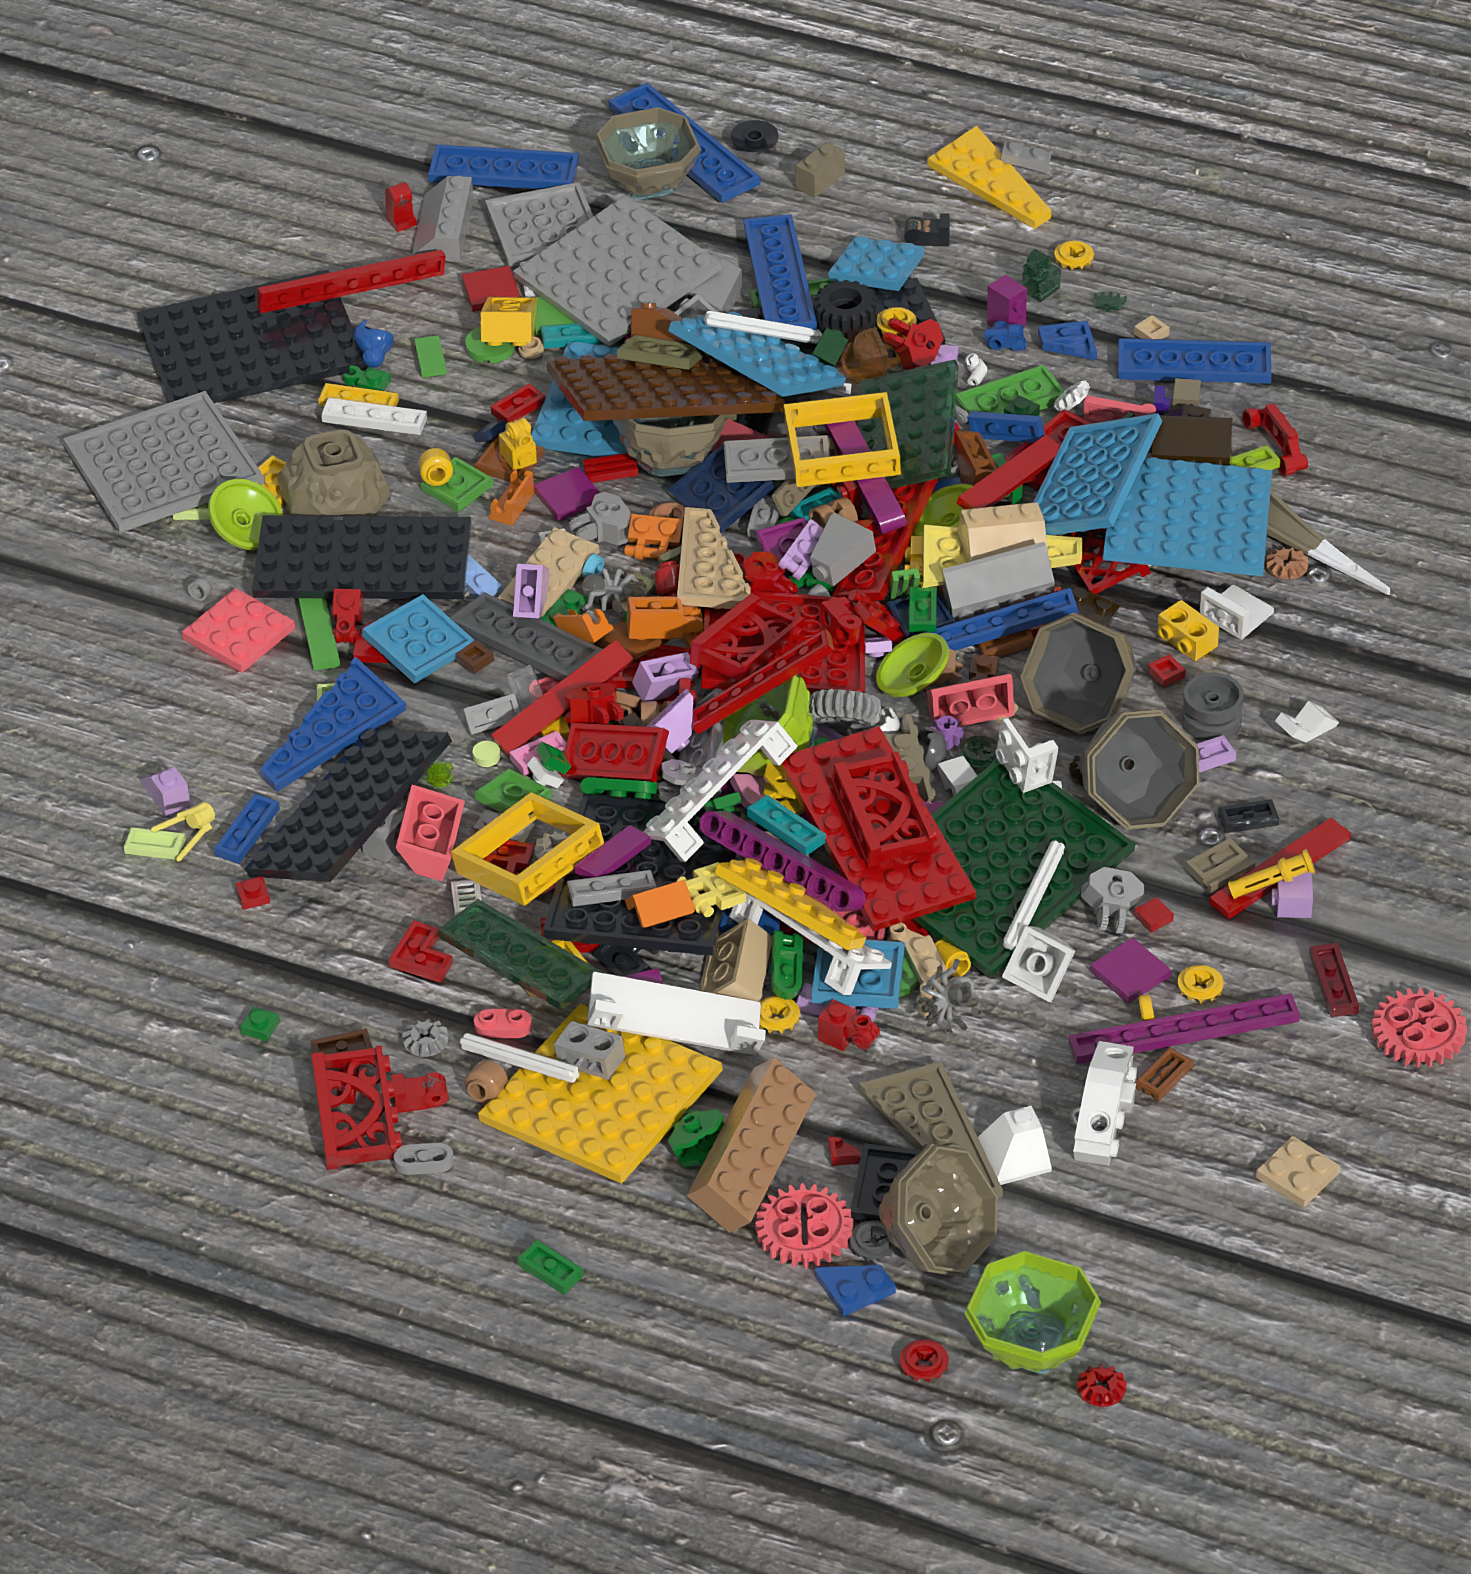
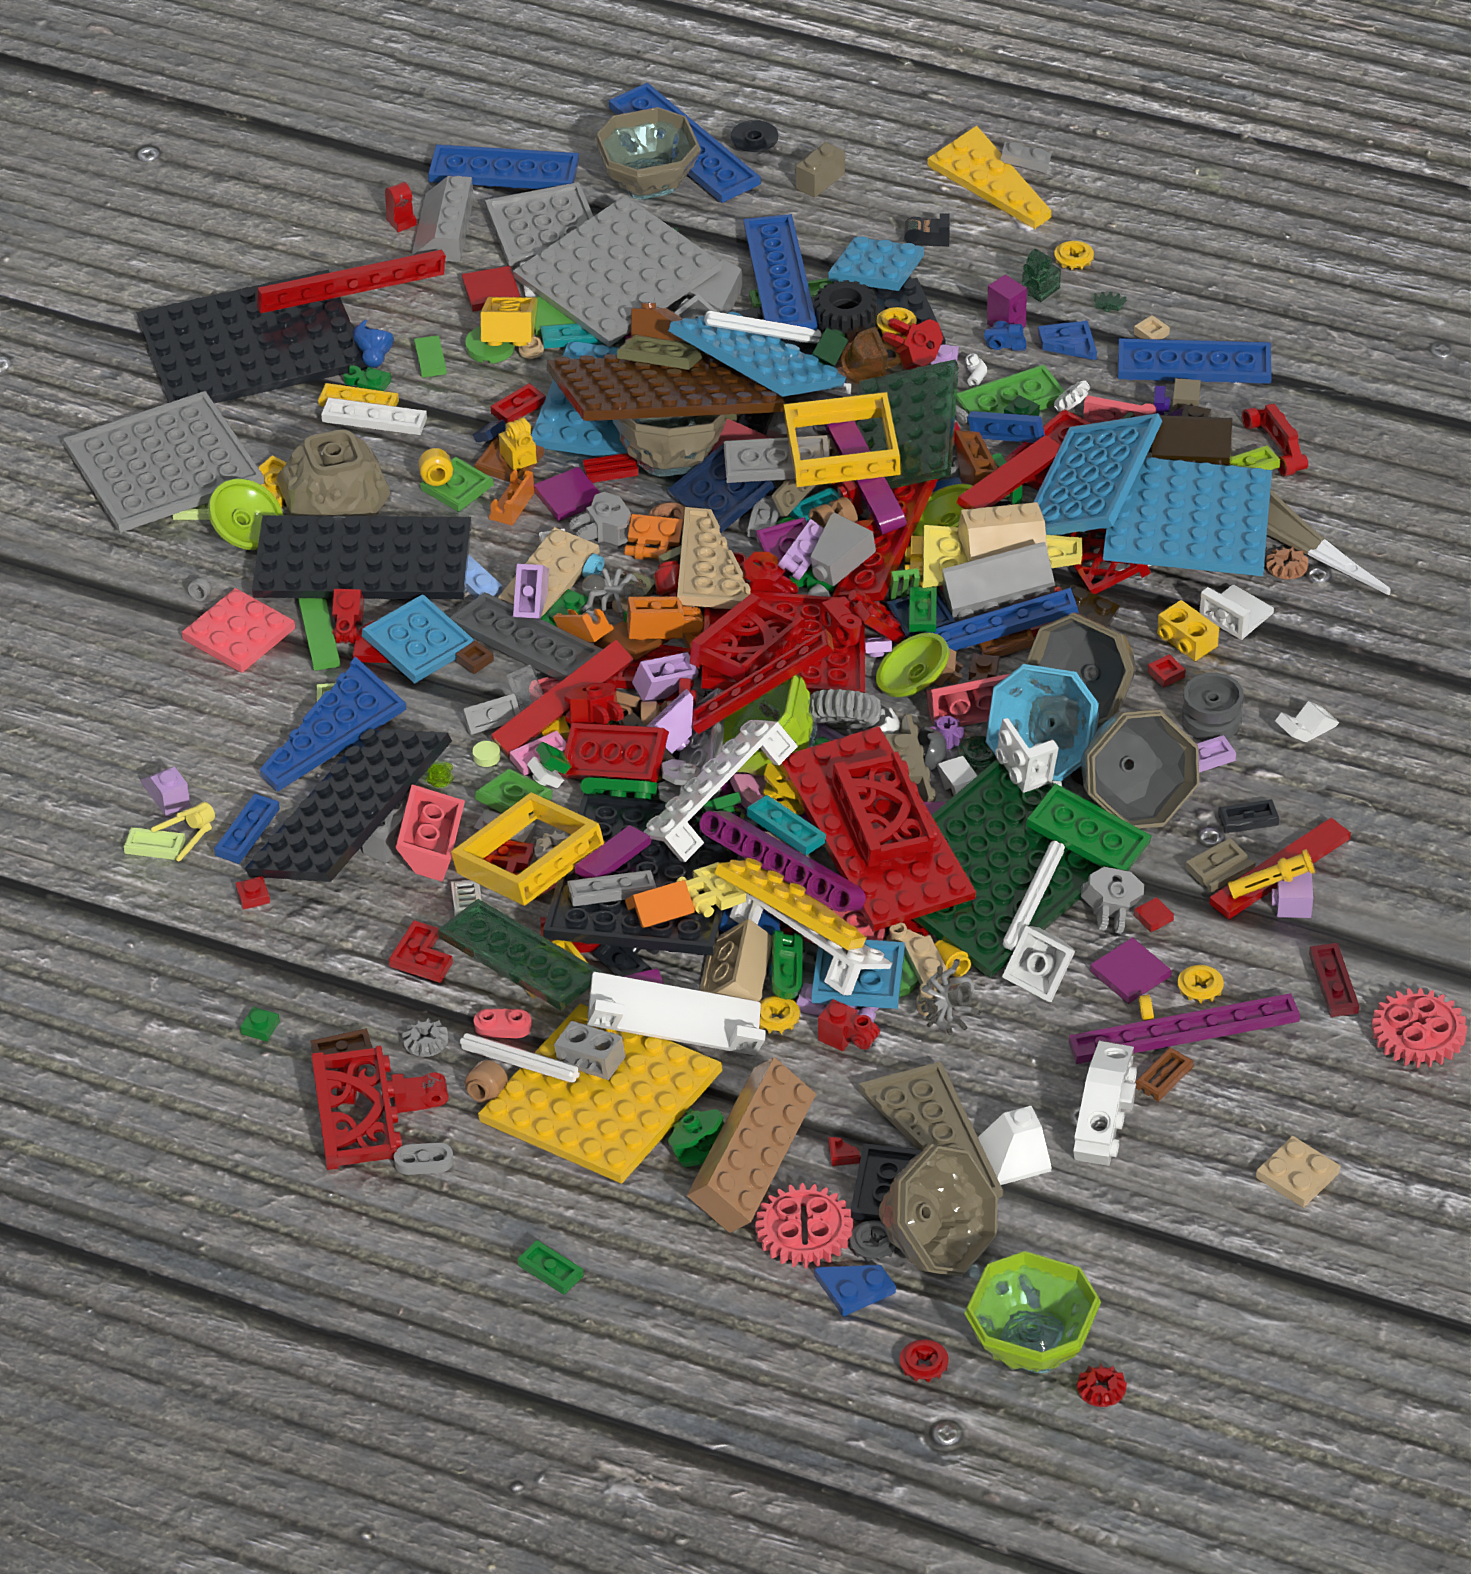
none -> clear light blue rock [986,664,1099,781]
none -> green plate [1026,783,1152,871]

